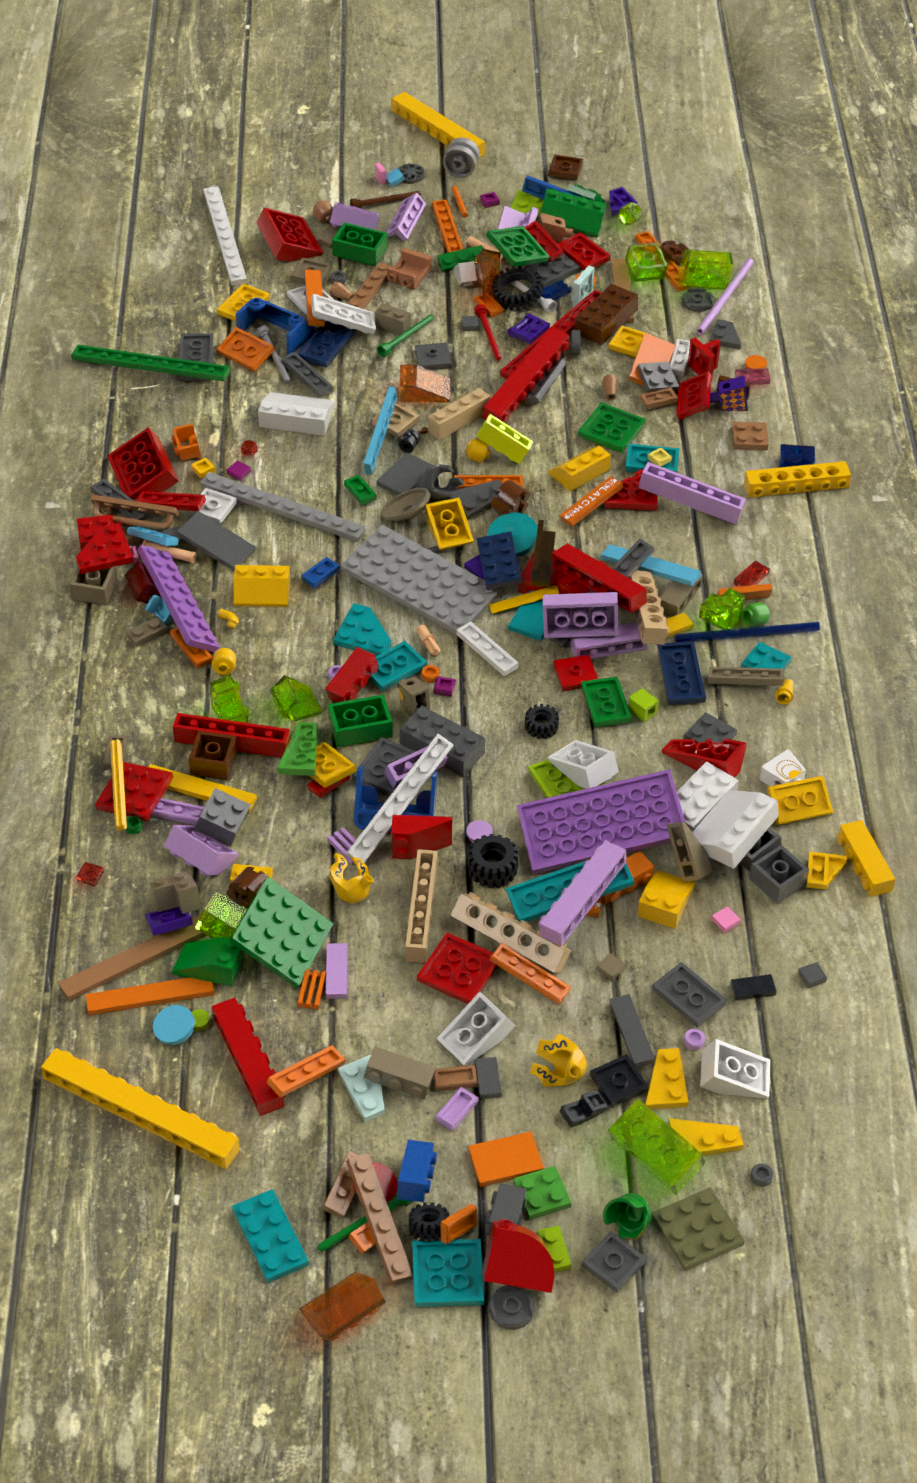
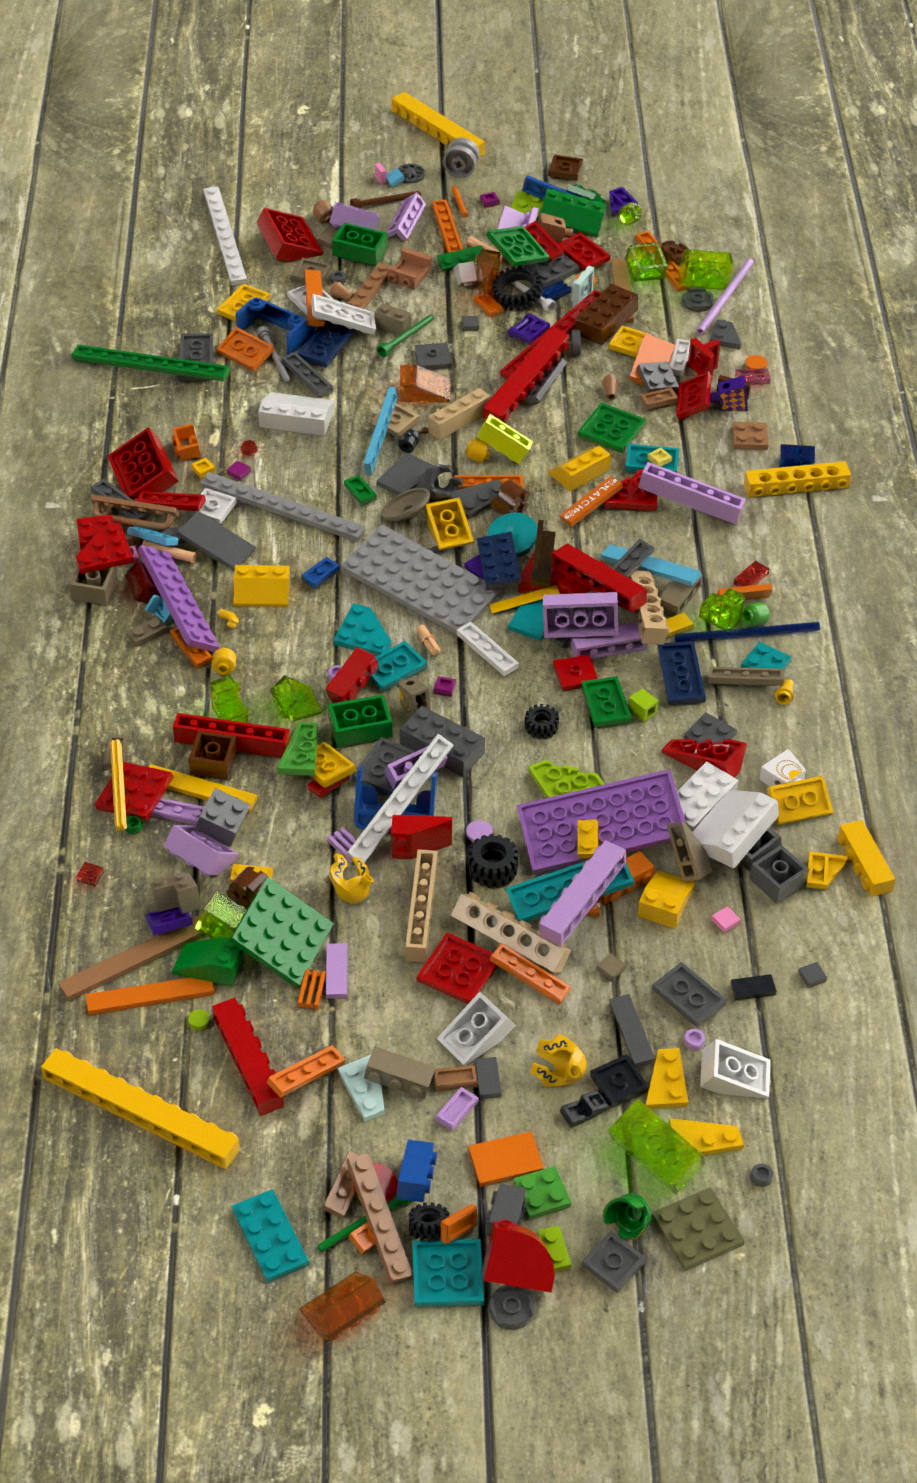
medium azure tile [153,1005,195,1045] -> none
orange tile [421,665,440,683] -> none
red piece [474,304,502,361] -> none
white slope [548,740,619,789] -> none
none -> yellow plate [578,819,598,859]

